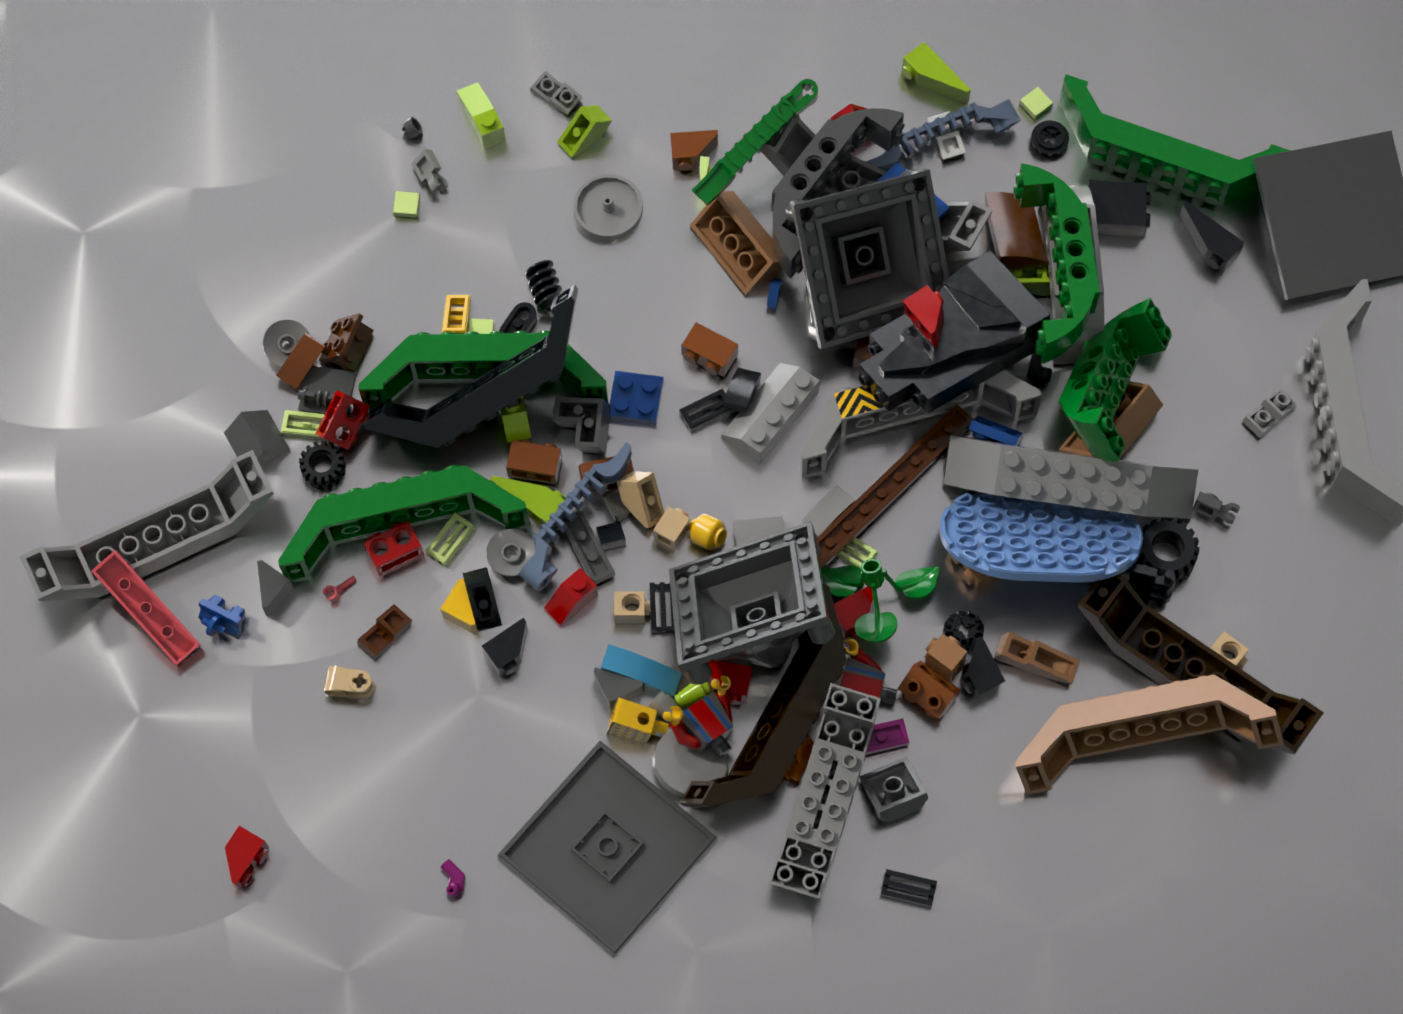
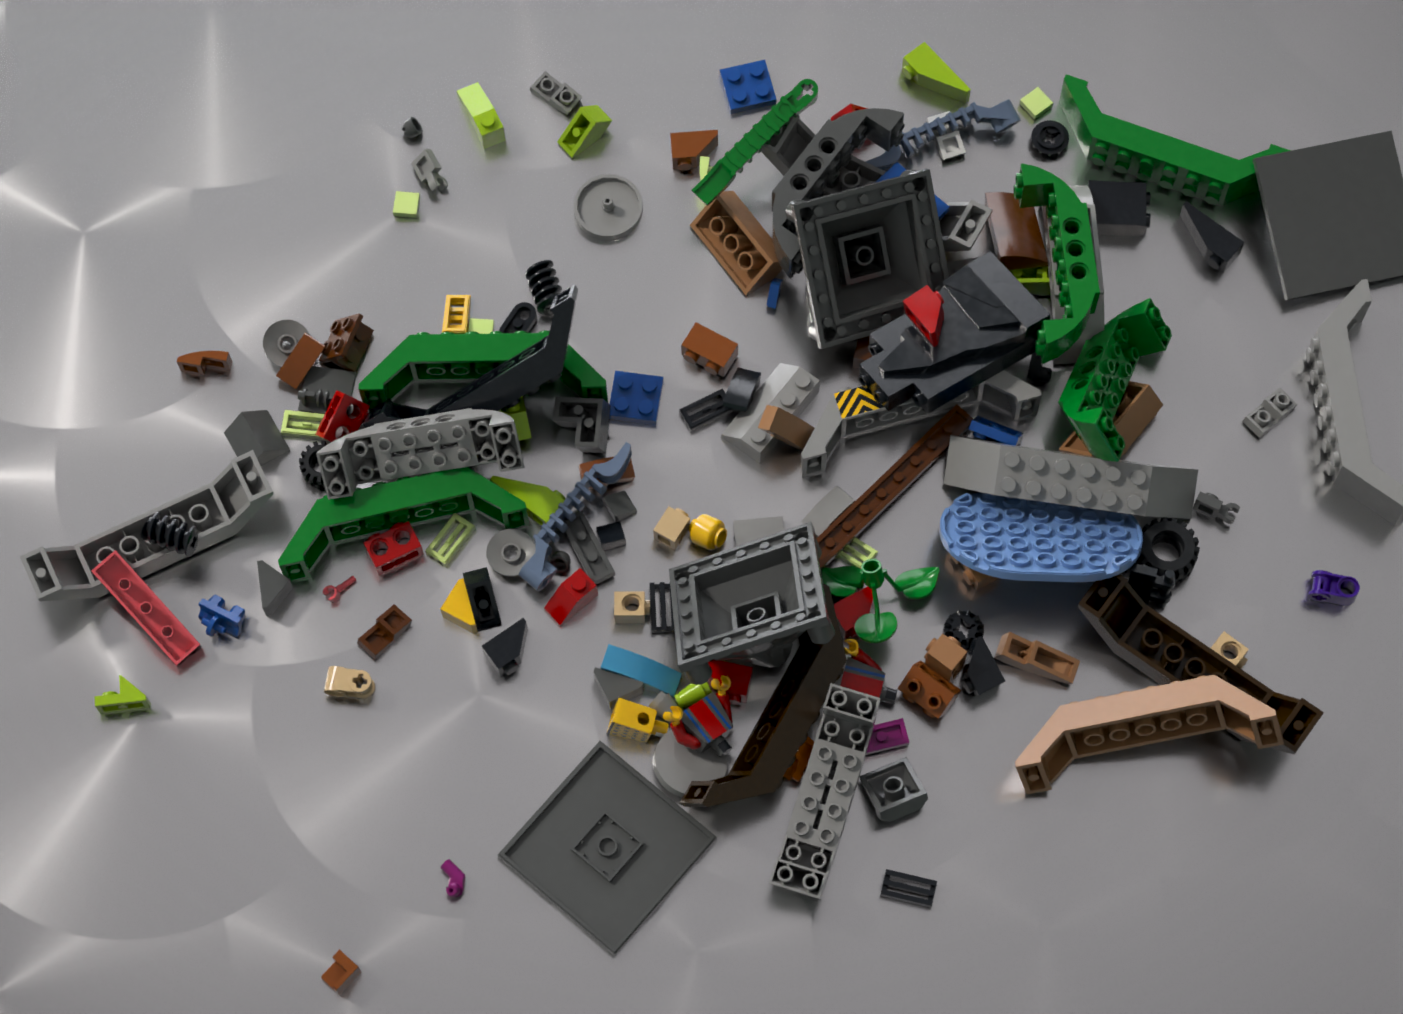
red slope [225,826,269,891] -> none
dark orange brick [506,439,562,484] -> none
tan slope [616,471,664,528] -> none
none -> lime slope [94,675,151,713]
none -> black piece [141,512,198,557]
none -> dark orange slope [176,351,232,375]
none -> light grey slope [316,408,525,500]
none -> dark orange panel [321,949,361,995]
none -> dark grey hinge [550,551,571,573]
none -> blue plate [720,60,777,114]
none -> medium nougat slope [758,405,815,451]
none -> dark purple piece [1308,570,1360,606]

